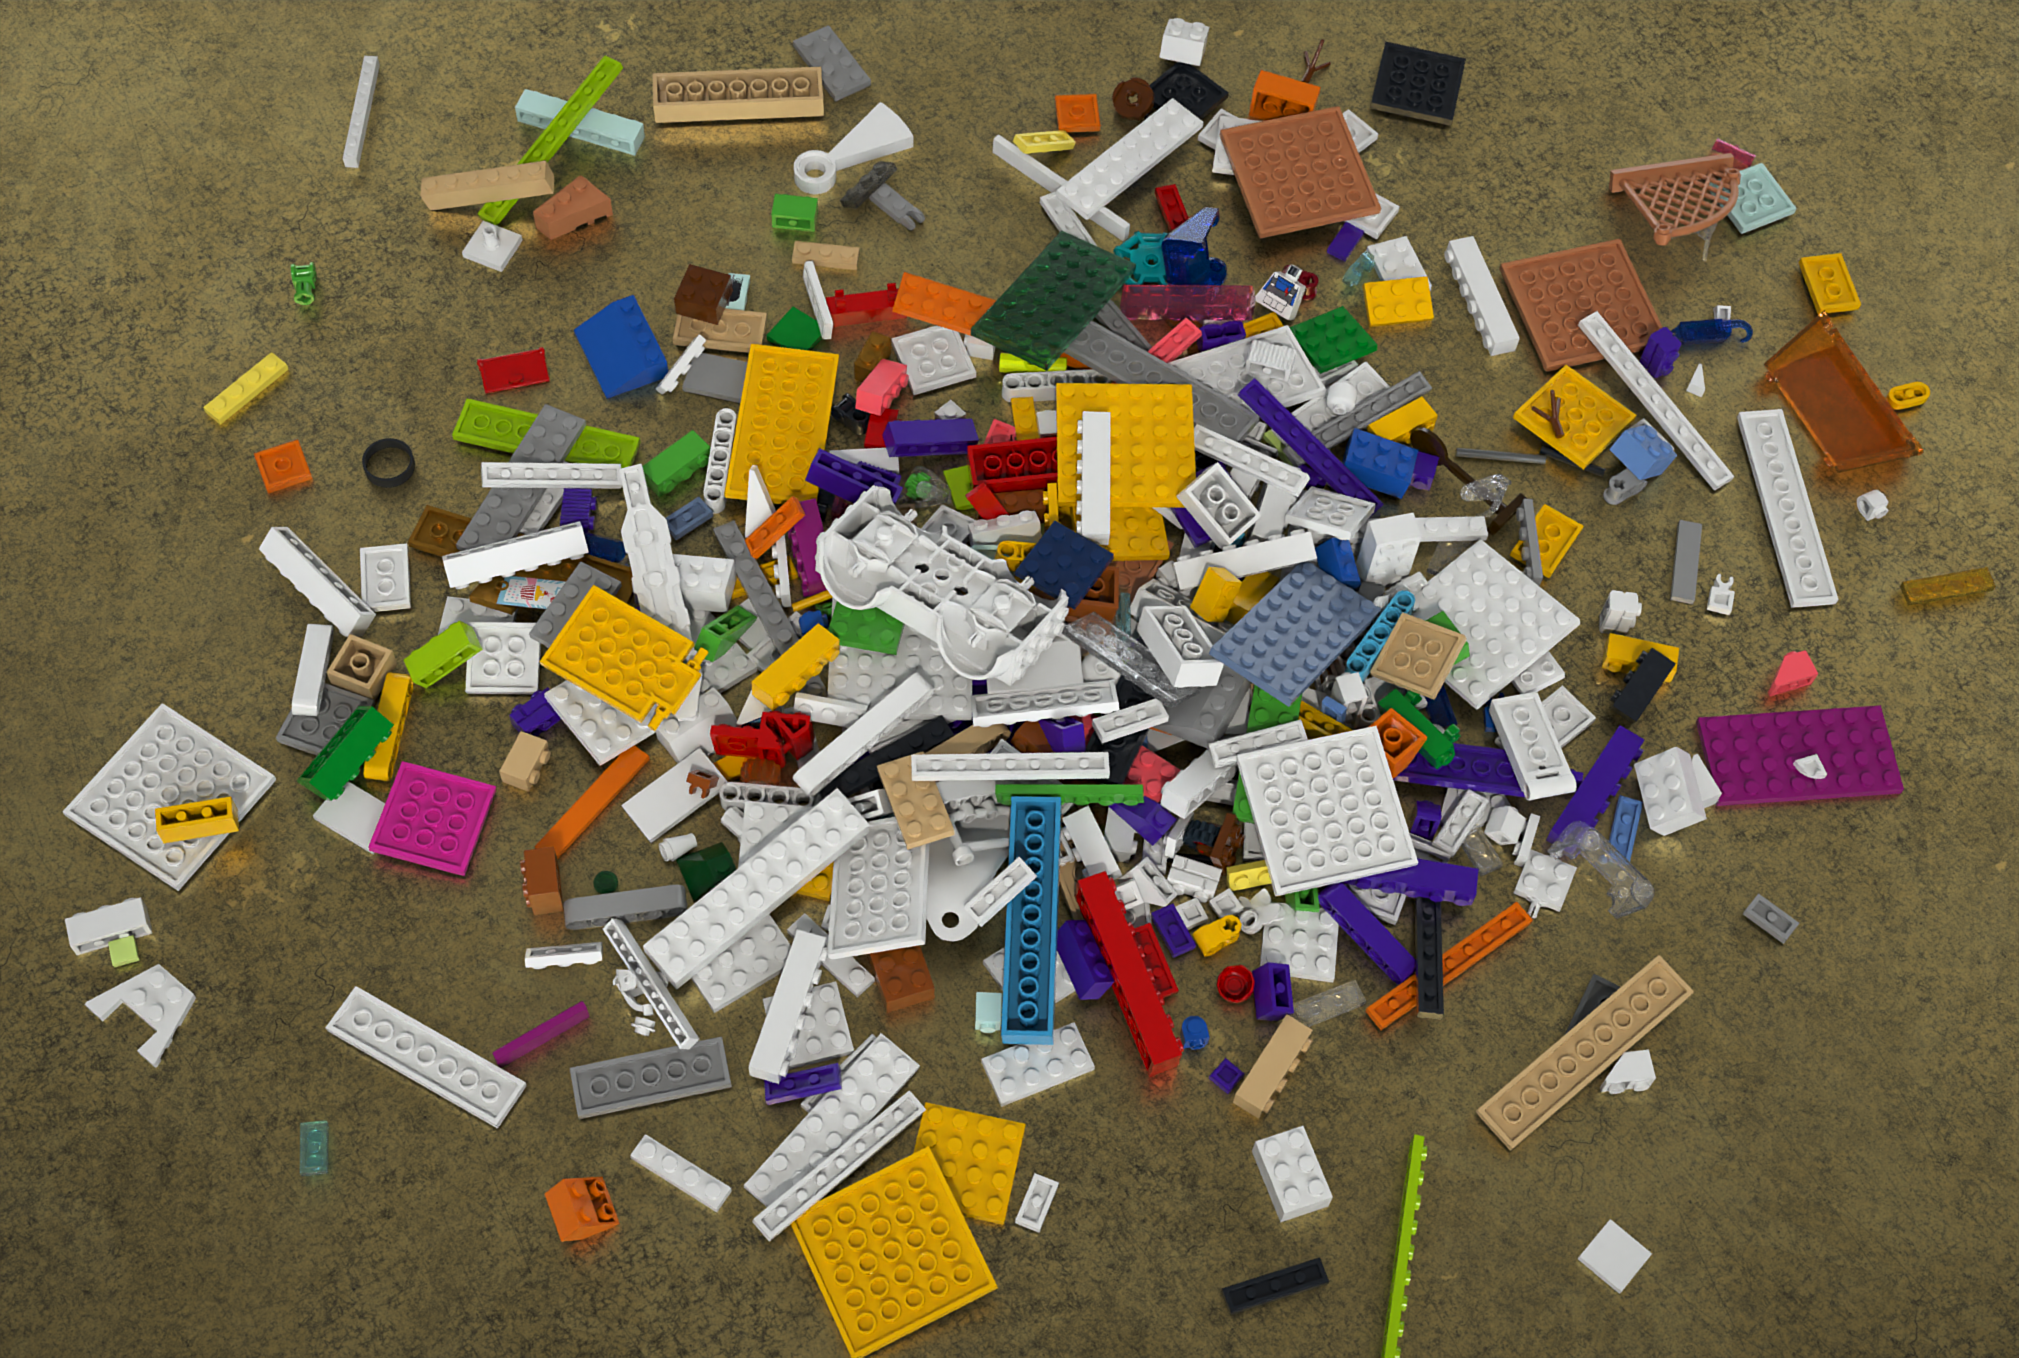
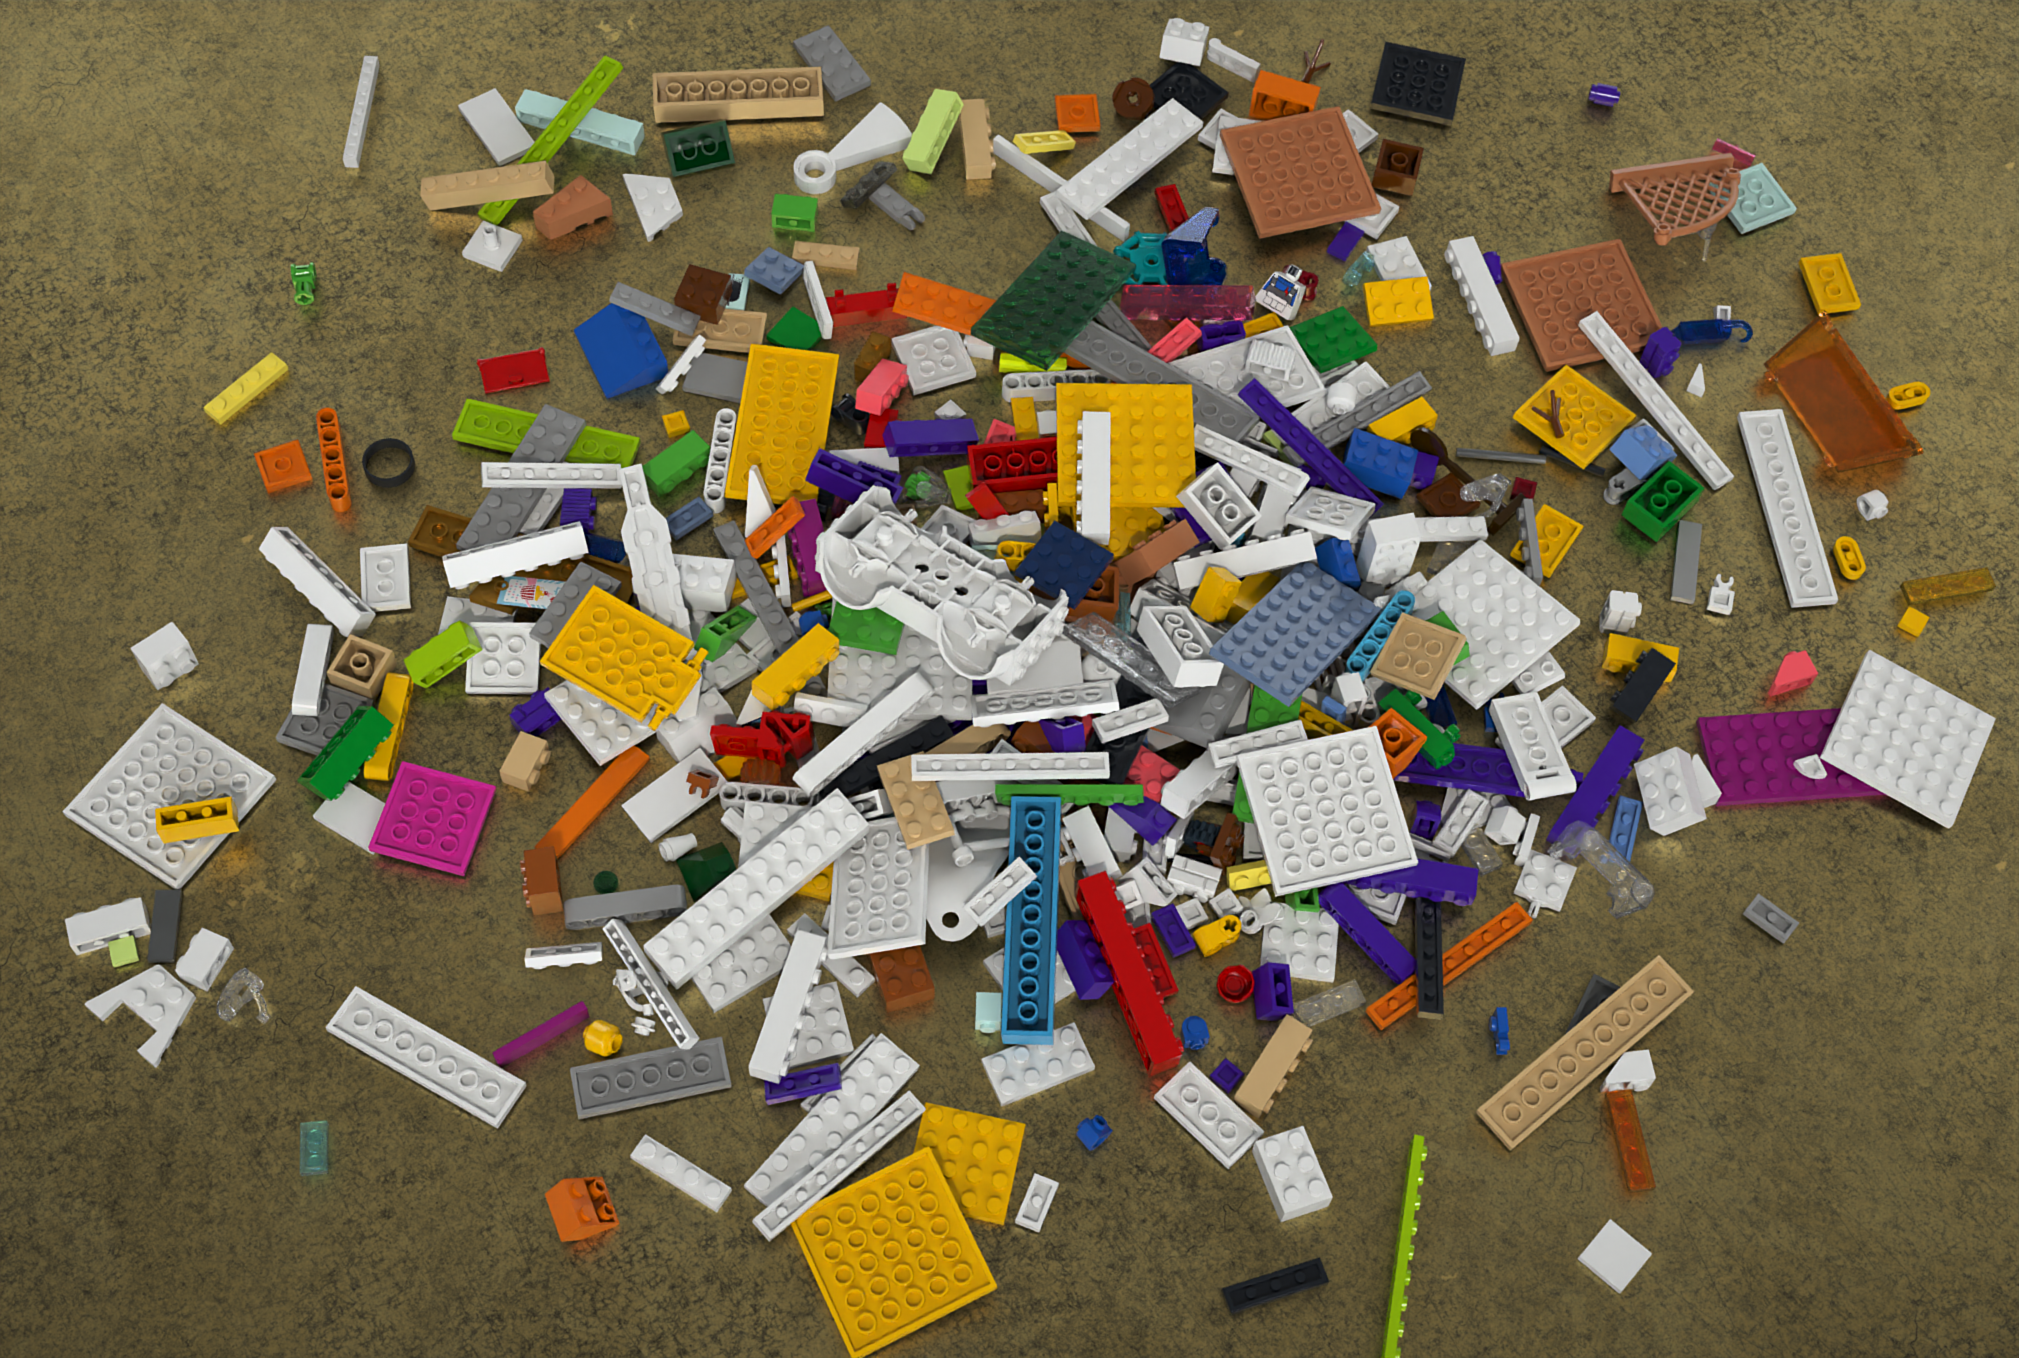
none -> white brick [131,622,199,690]
none -> dark grey tile [147,890,183,963]
none -> white brick [175,928,234,991]
none -> clear helmet [216,968,271,1024]
none -> orange beam [316,408,352,512]
none -> white tile [458,88,534,167]
none -> yellow head [583,1020,623,1057]
none -> light grey plate [609,282,701,336]
none -> white wing [623,174,683,242]
none -> dark green slope [660,119,735,177]
none -> yellow tile [662,410,690,438]
none -> sand blue plate [744,247,804,294]
none -> yellowish green brick [902,89,964,174]
none -> tan brick [959,99,995,180]
none -> white tile [983,907,1006,938]
none -> blue plate [1076,1115,1113,1151]
none -> nougat wedge [1115,519,1200,586]
none -> white plate [1154,1062,1264,1169]
none -> white plate [1207,38,1261,83]
none -> reddish brown brick [1372,139,1424,196]
none -> reddish brown plate [1416,473,1481,517]
none -> dark purple cone [1482,251,1503,285]
none -> blue plate [1489,1007,1510,1055]
none -> dark red tile [1510,477,1538,500]
none -> dark purple brick [1588,83,1620,107]
none -> clear orange plate [1605,1089,1656,1193]
none -> green brick [1621,461,1705,542]
none -> white plate [1820,650,1996,829]
none -> yellow plate [1833,536,1866,580]
none -> yellow tile [1897,606,1930,638]

